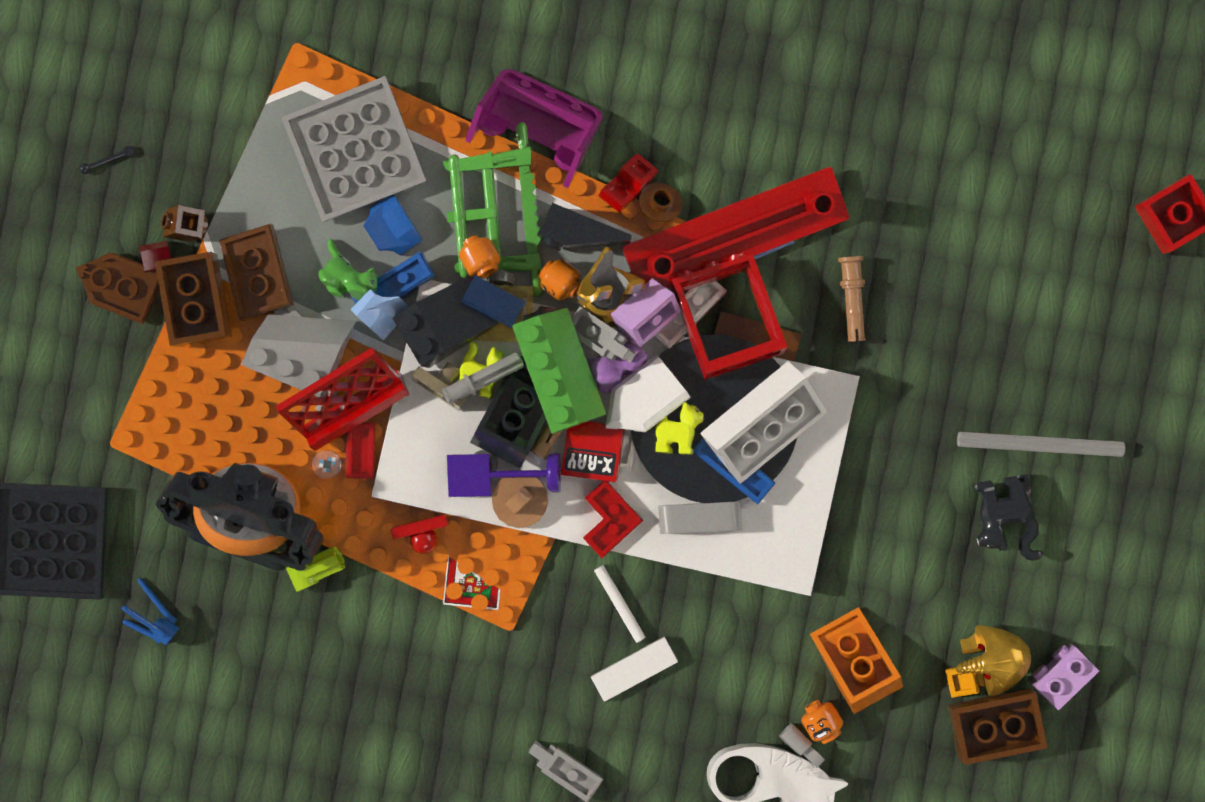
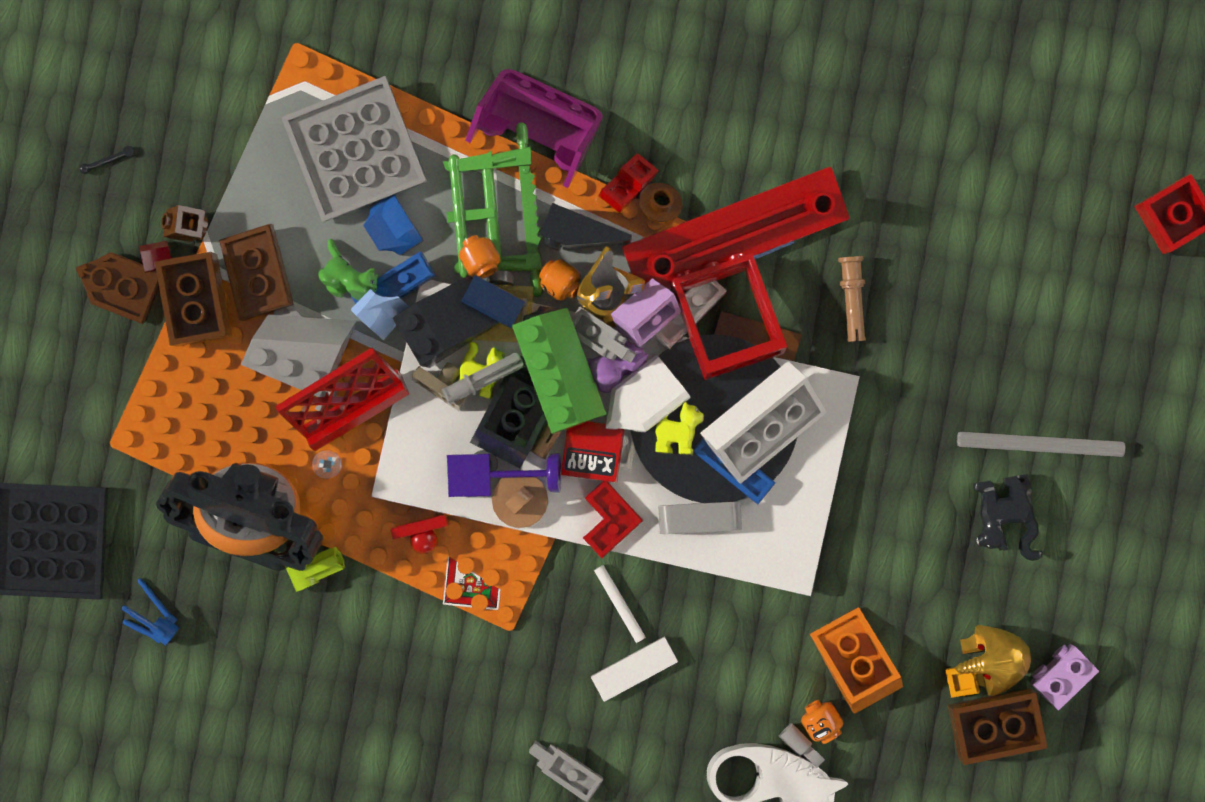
red tile [346,422,376,479] -> none

